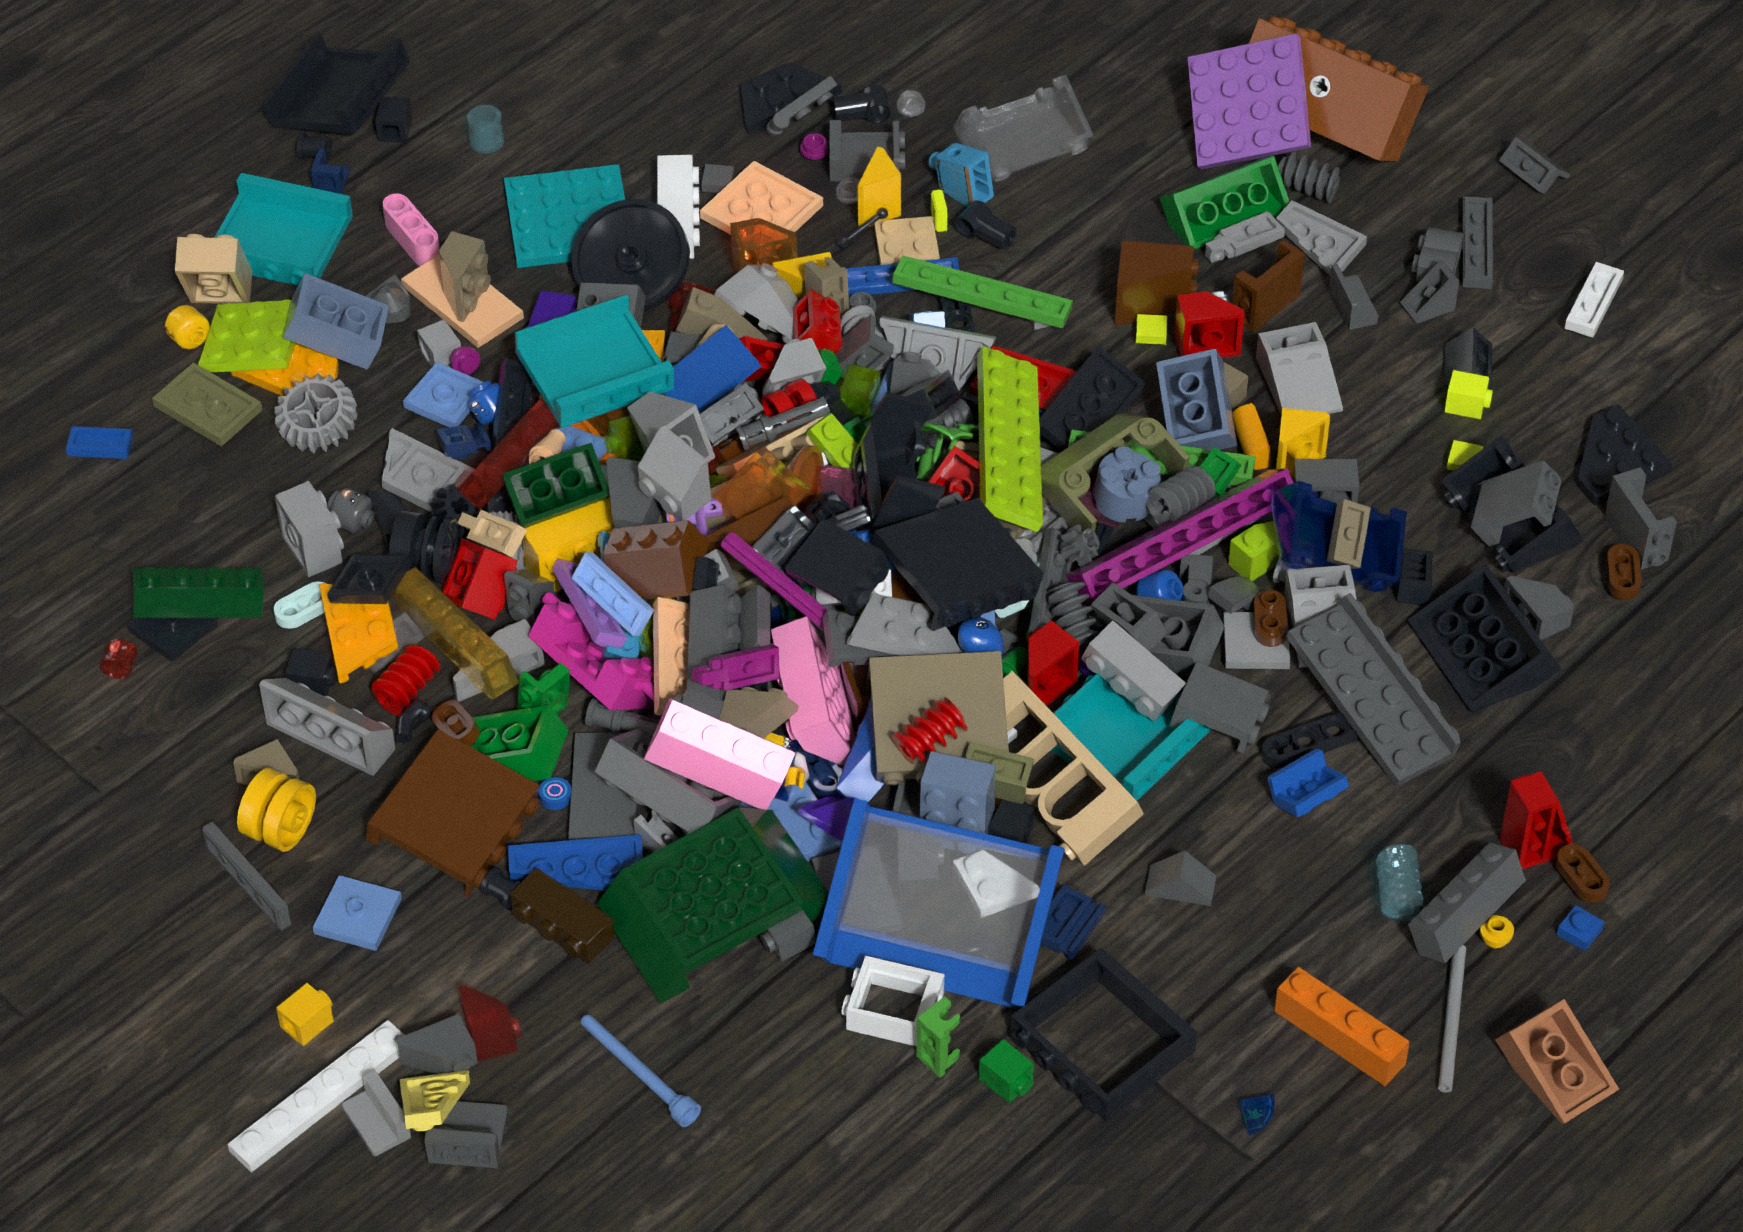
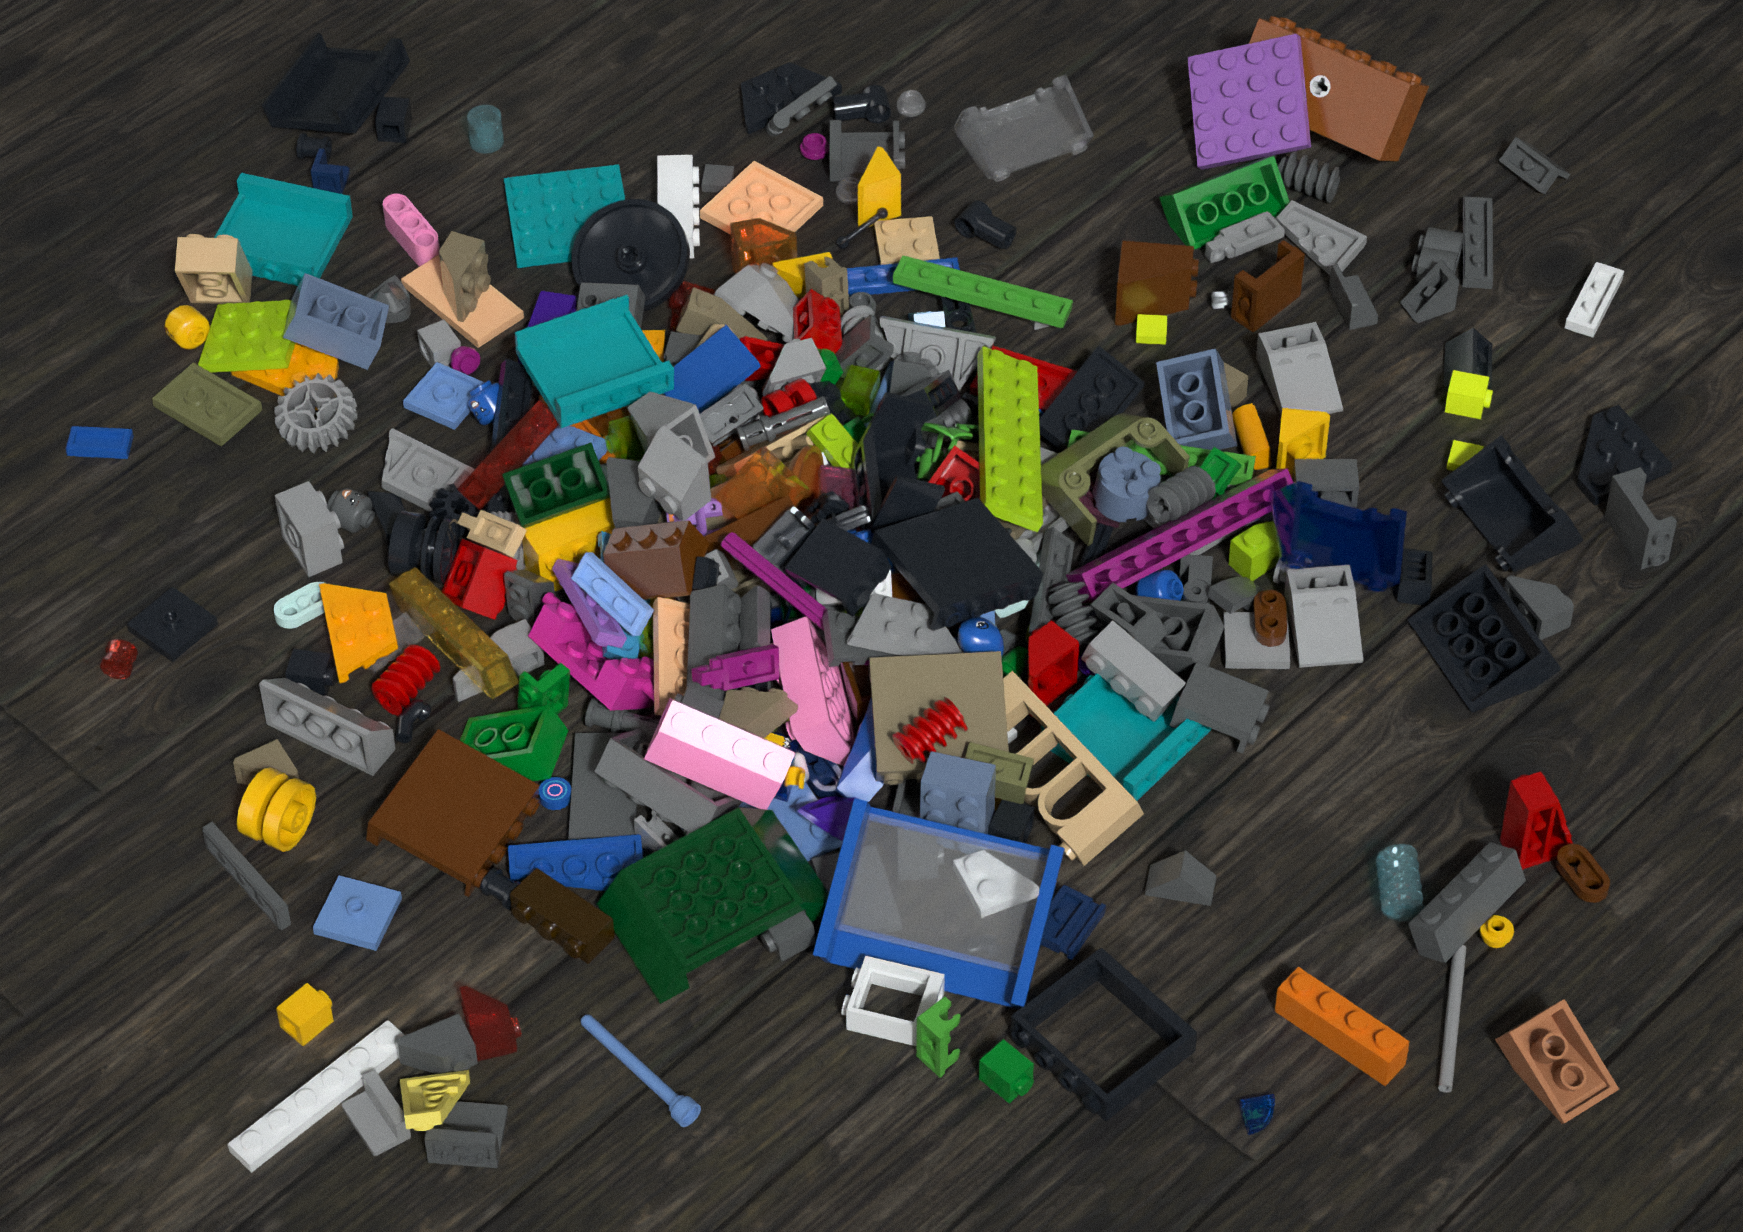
dark green brick [132,567,264,618] -> none
black plate [327,555,411,604] -> none
reddish brown plate [432,700,480,746] -> none
dark blue plate [436,423,491,459] -> none
light nougat cone [529,429,566,464] -> none
dark azure torso [929,143,994,207] -> none
neon yellow tile [931,190,947,232] -> none
dark grey gear [1060,524,1099,566] -> none
red slope [1174,291,1245,358] -> none
black beam [1262,712,1361,769] -> none
blue bracket [1268,748,1349,817] -> none
dark grey bracket [1286,593,1461,787] -> none
dark tan plate [1327,499,1371,569] -> none
dark grey panel [1471,460,1561,546] -> none
blue plate [1556,905,1605,951] -> none
reddish brown plate [1606,544,1642,600] -> none

